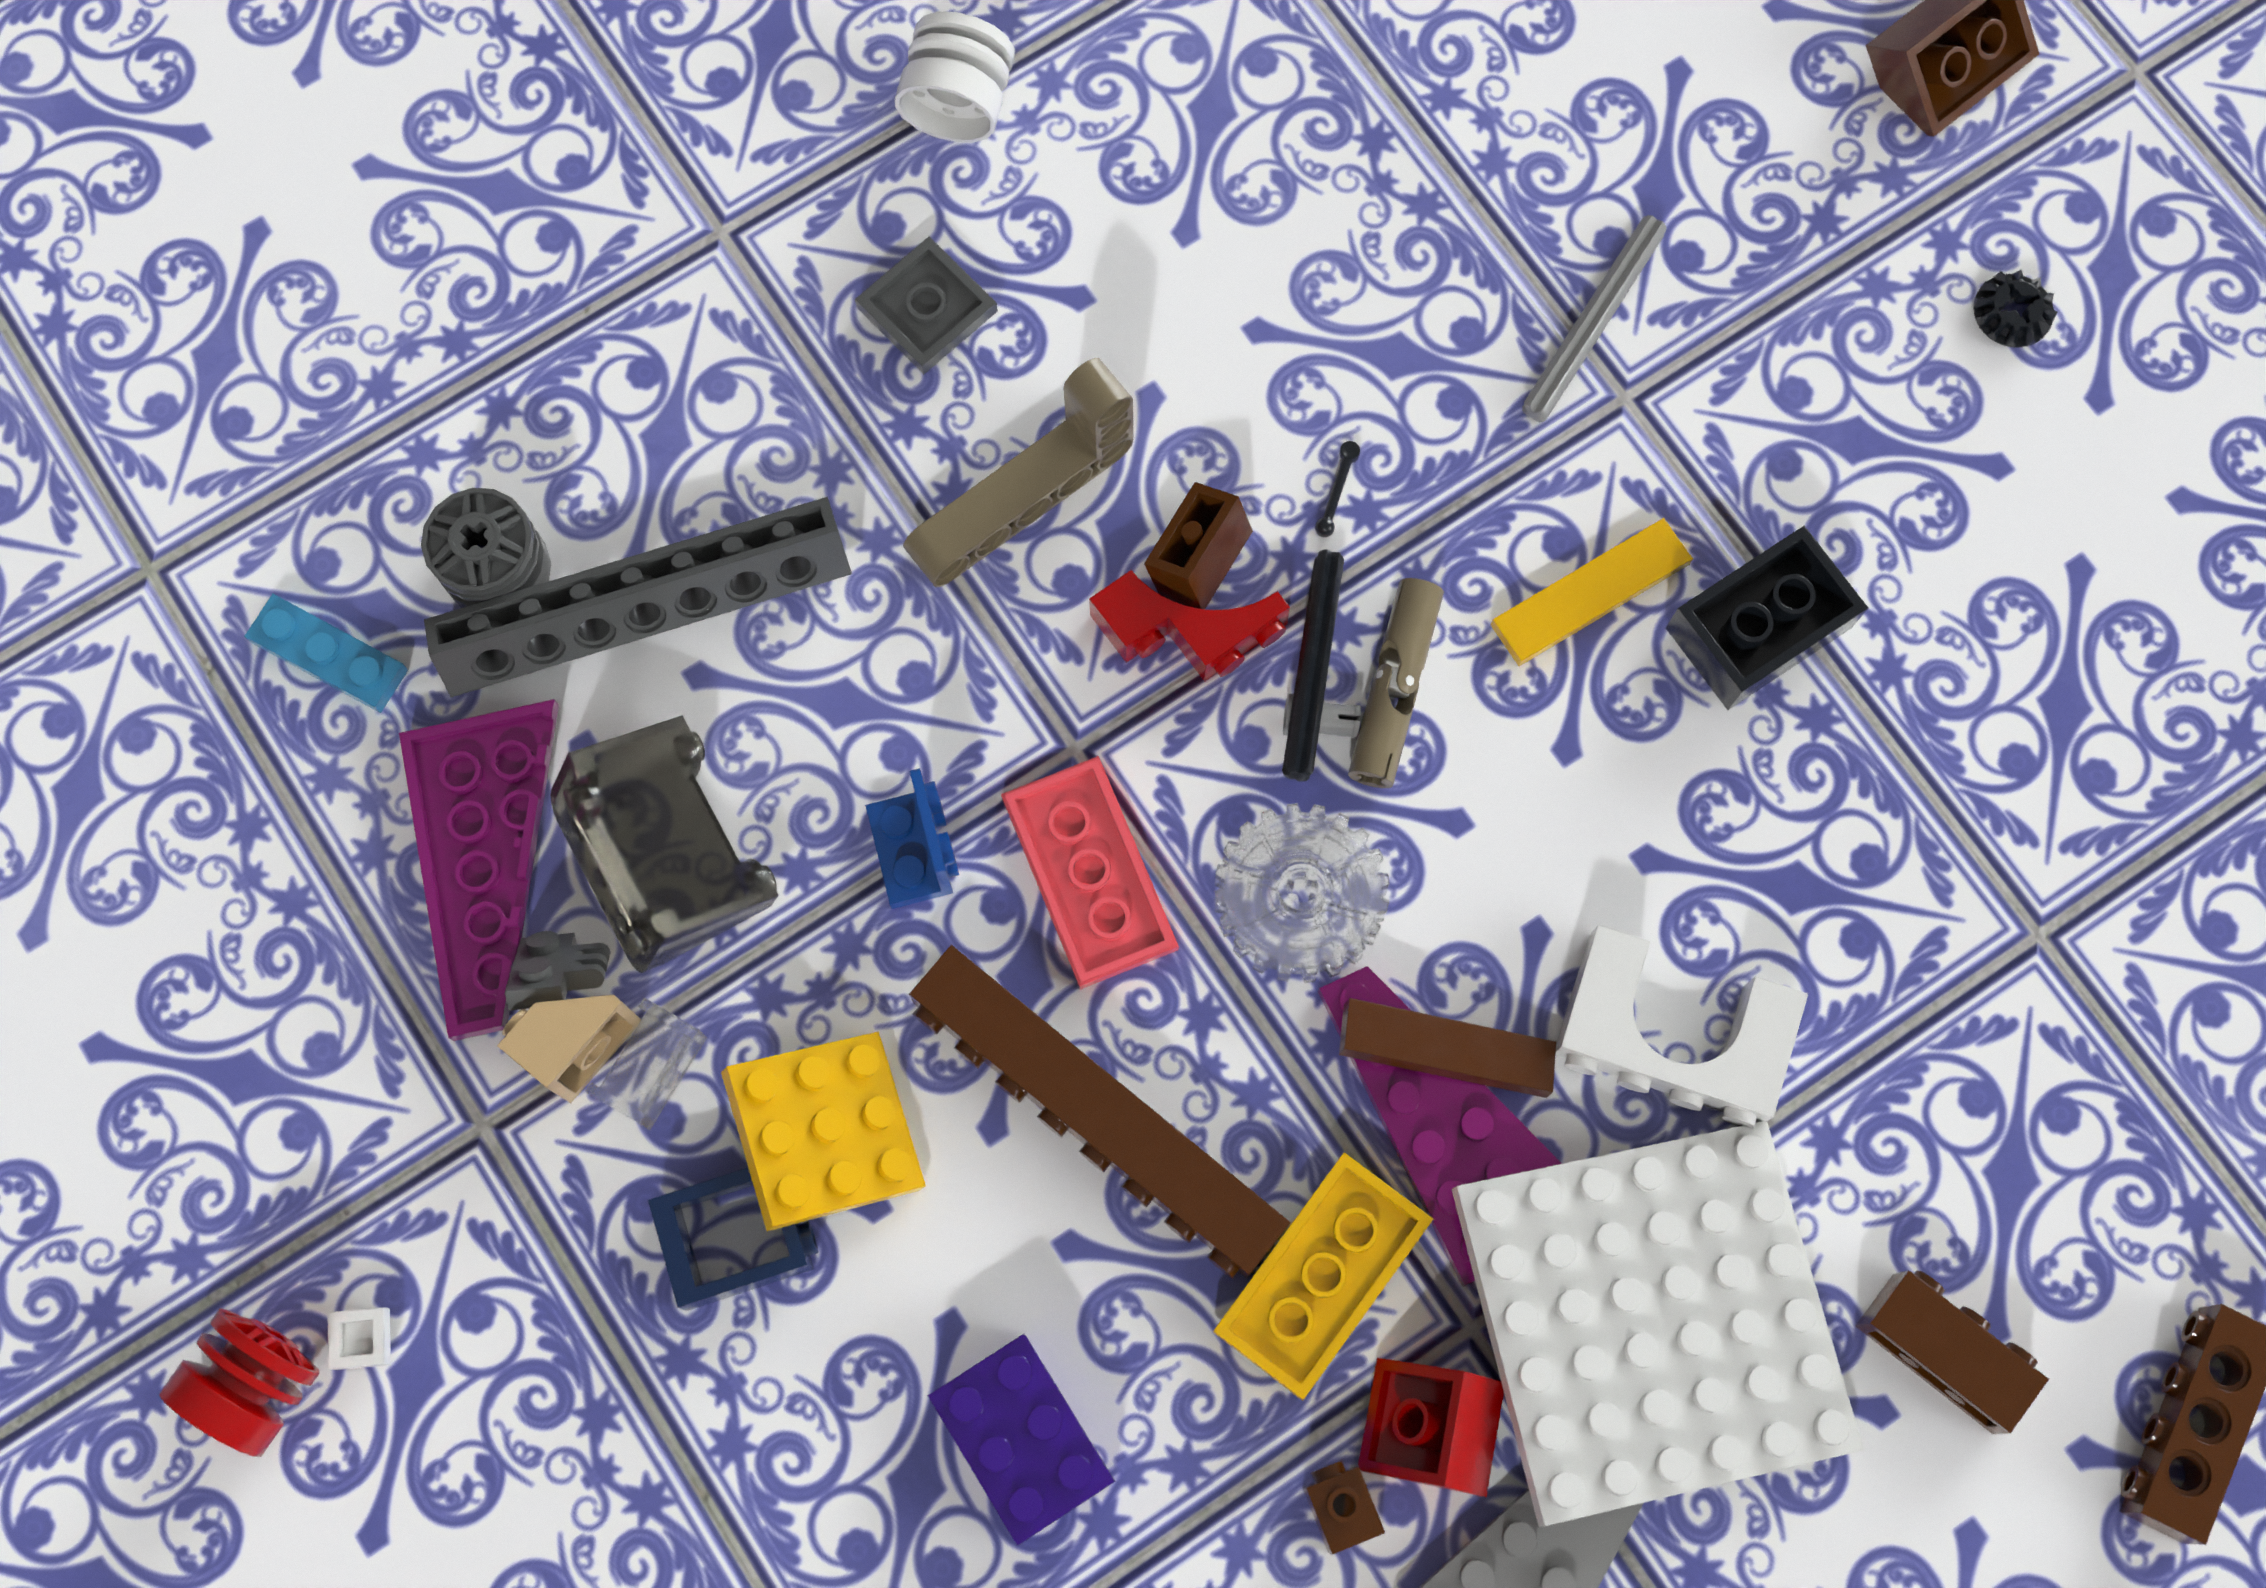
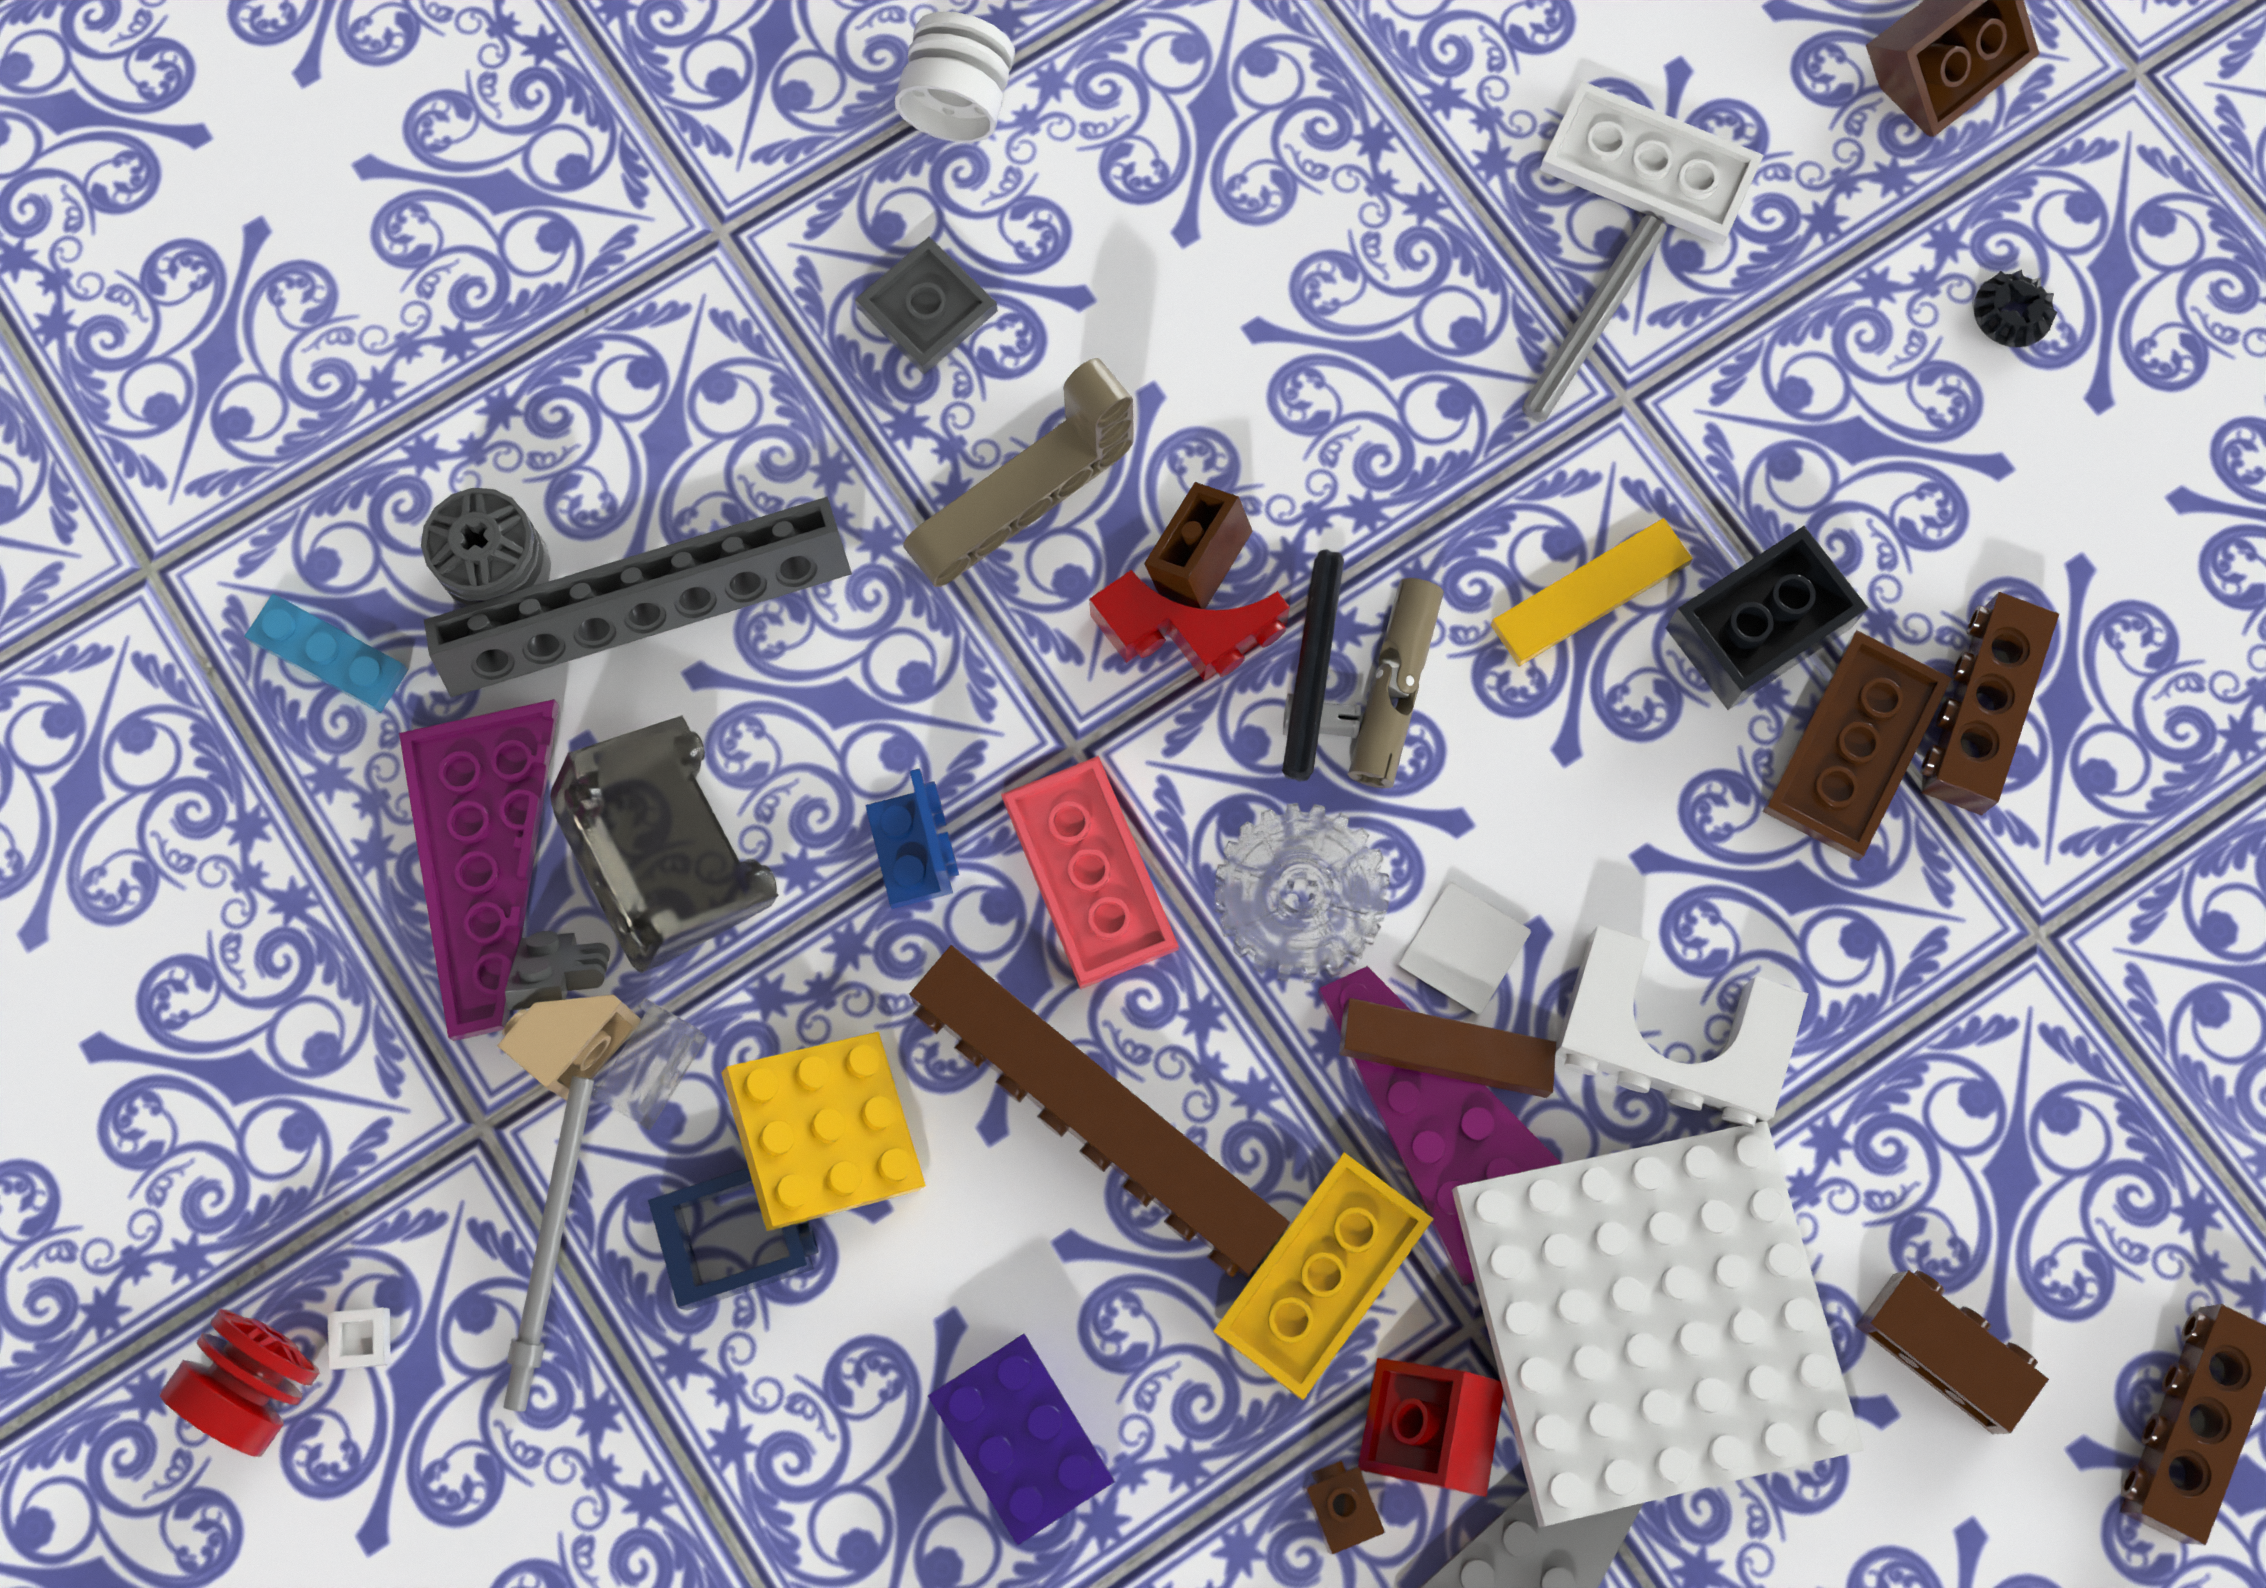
black hinge [1315,441,1360,537] -> none
none -> light grey bar [503,1076,594,1411]
none -> white sticker [1399,882,1531,1015]
none -> white plate [1540,80,1764,246]
none -> reddish brown plate [1762,630,1952,861]
none -> reddish brown brick [1920,592,2060,815]

